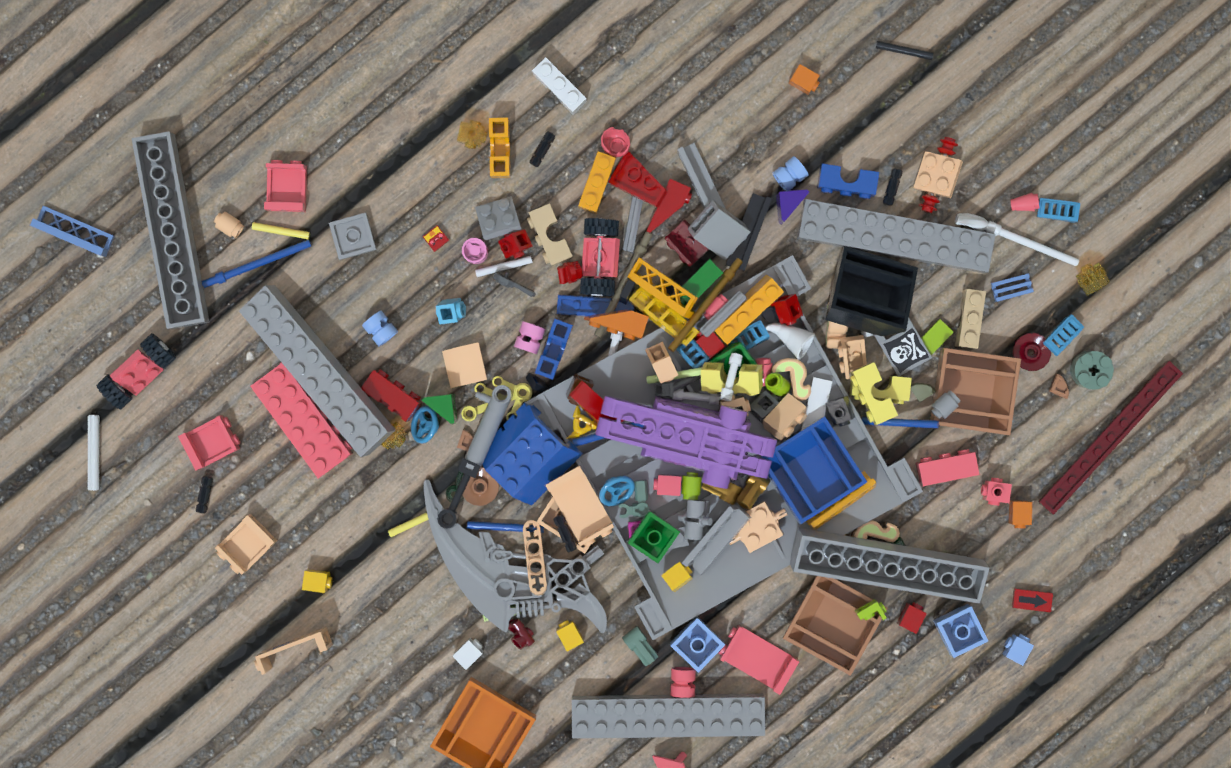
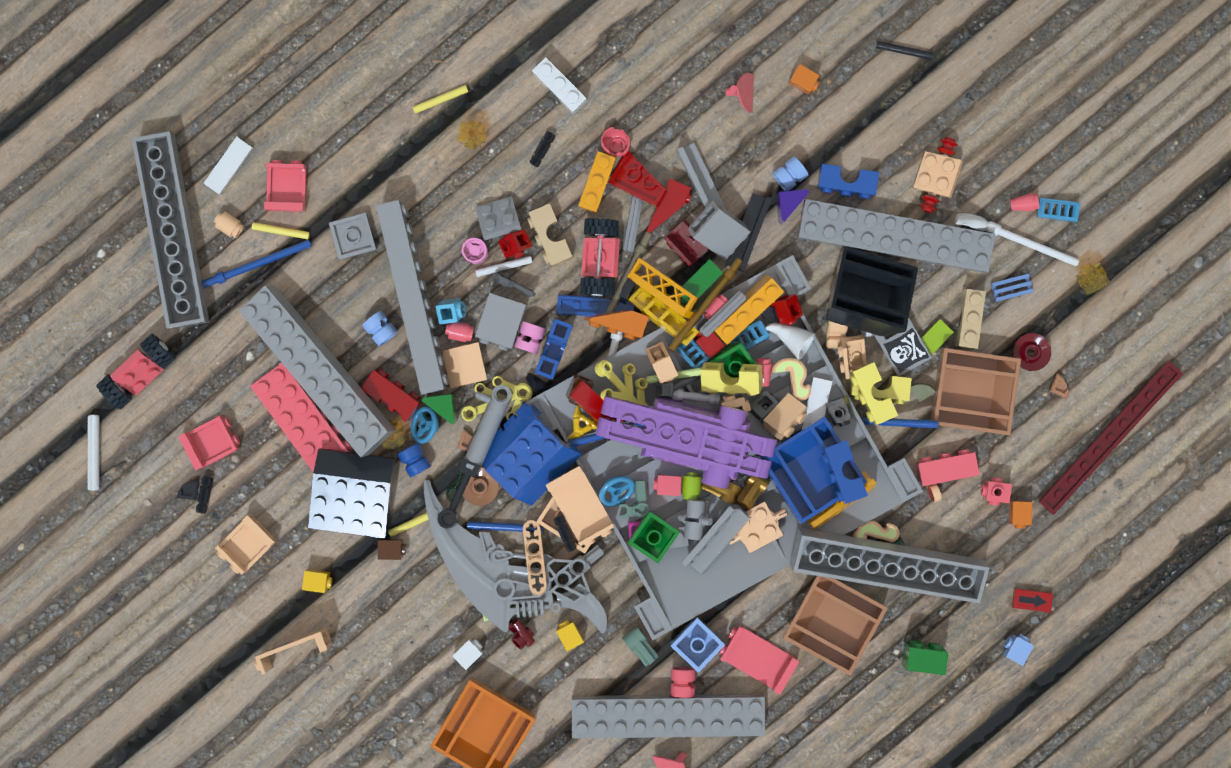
medium blue fence [30,206,115,257] -> none
red tile [423,225,450,252] -> none
light orange arch [489,118,511,178] -> none
red piece [557,261,583,284] -> none
yellow brick [661,561,693,592] -> none
white bar [720,353,743,401] -> none
lime brick [765,373,790,397] -> none
lime bracket [855,599,887,620] -> none
black axle [883,168,903,206] -> none
red brick [897,602,927,634] -> none
light grey brick [931,390,961,419] -> none
light blue brick [933,604,988,658] -> none
dark azure slope [1043,314,1084,356] -> none
sand green brick [1070,351,1114,390] -> none
none -> black tile [176,481,199,500]
none -> white tile [203,136,253,195]
none -> slope [308,448,395,538]
none -> light grey brick [376,200,449,395]
none -> reddish brown brick [378,539,406,560]
none -> blue wheel [397,443,432,478]
none -> light yellow bar [413,85,468,114]
none -> coral brick [445,321,474,343]
none -> light grey brick [475,293,527,351]
none -> light yellow plant [595,360,648,406]
none -> coral shield [726,73,754,113]
none -> blue arch [821,440,868,505]
none -> green brick [901,640,949,675]
none -> light nougat tile [927,484,942,503]

